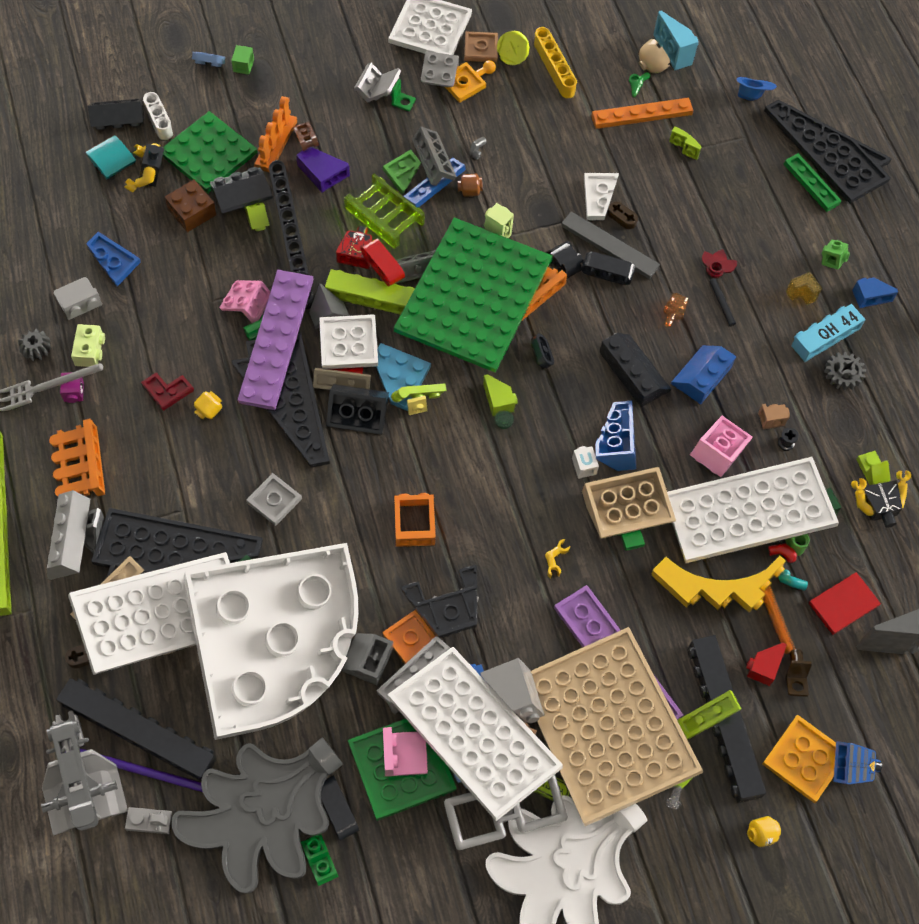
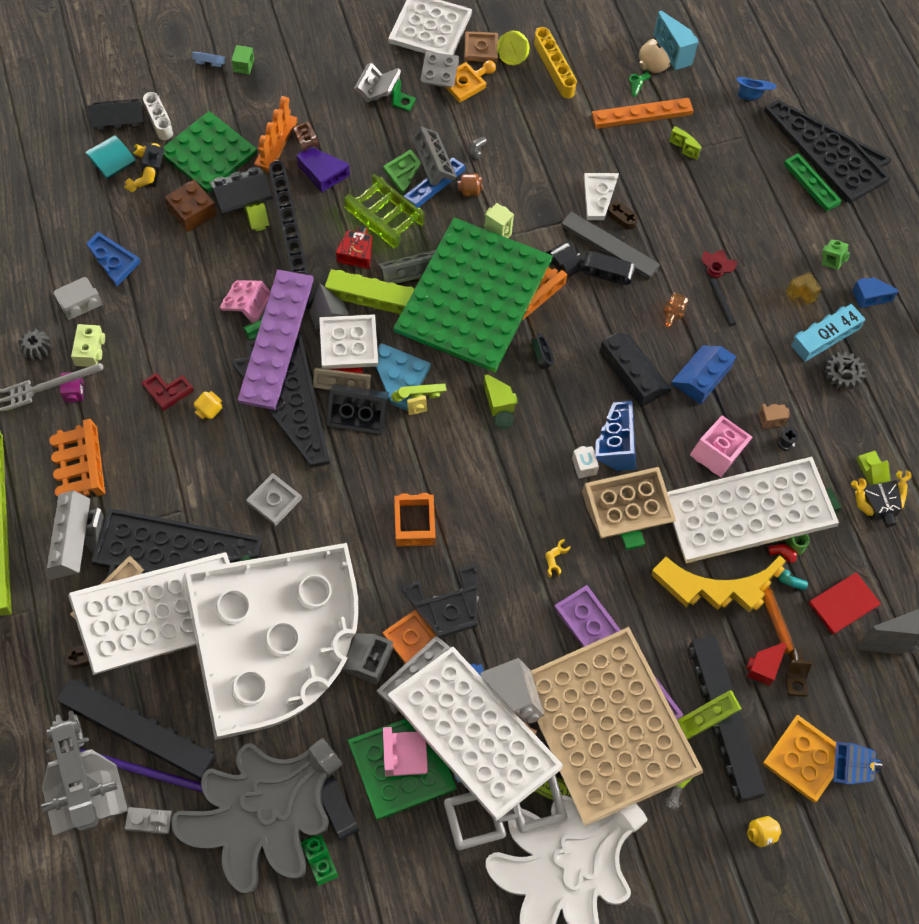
red beam [361,239,405,286] -> none

